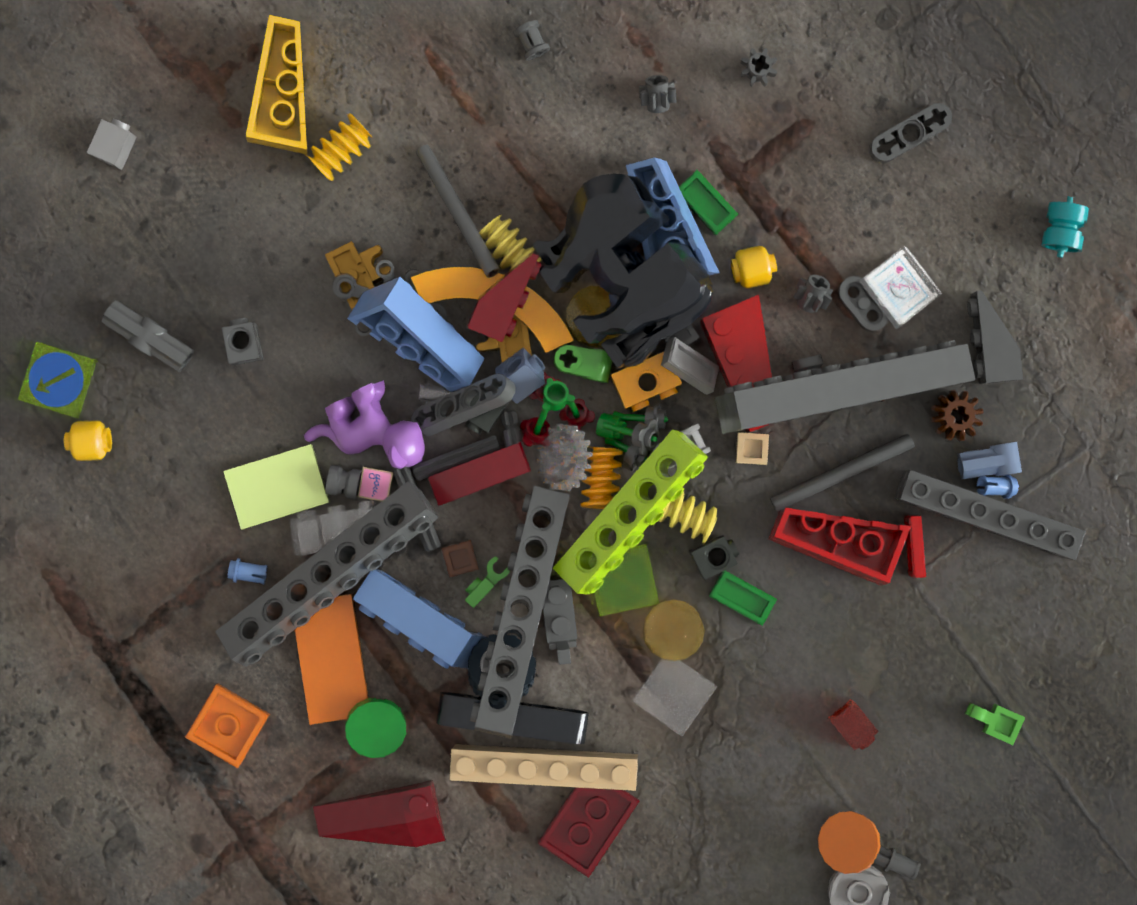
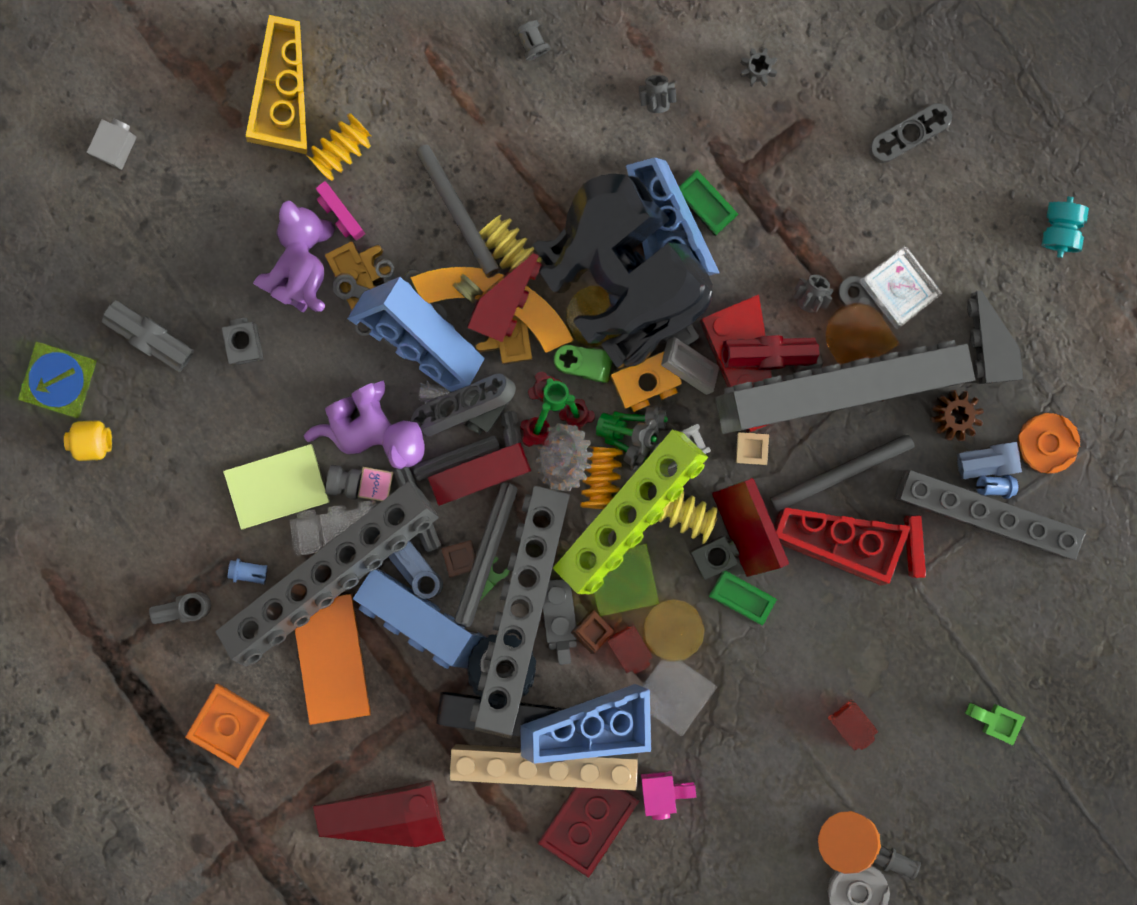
green tile [345,698,406,758] -> none
sand blue brick [495,348,545,404] -> none
yellow head [731,246,777,288] -> none
none -> dark grey axle [149,592,212,624]
none -> medium lavender animal [253,201,335,313]
none -> dark pink plate [316,181,366,241]
none -> sand blue piece [388,541,443,599]
none -> olive bush [453,274,483,304]
none -> dark grey axle [454,482,518,627]
none -> medium blue wedge [520,684,651,764]
none -> reddish brown tile [571,610,615,654]
none -> clear red brick [607,624,653,674]
none -> dark pink brick [641,771,697,820]
none -> dark red tile [712,478,789,577]
none -> dark red piece [721,335,819,370]
none -> clear orange tile [826,303,900,365]
none -> orange tile [1017,413,1080,474]

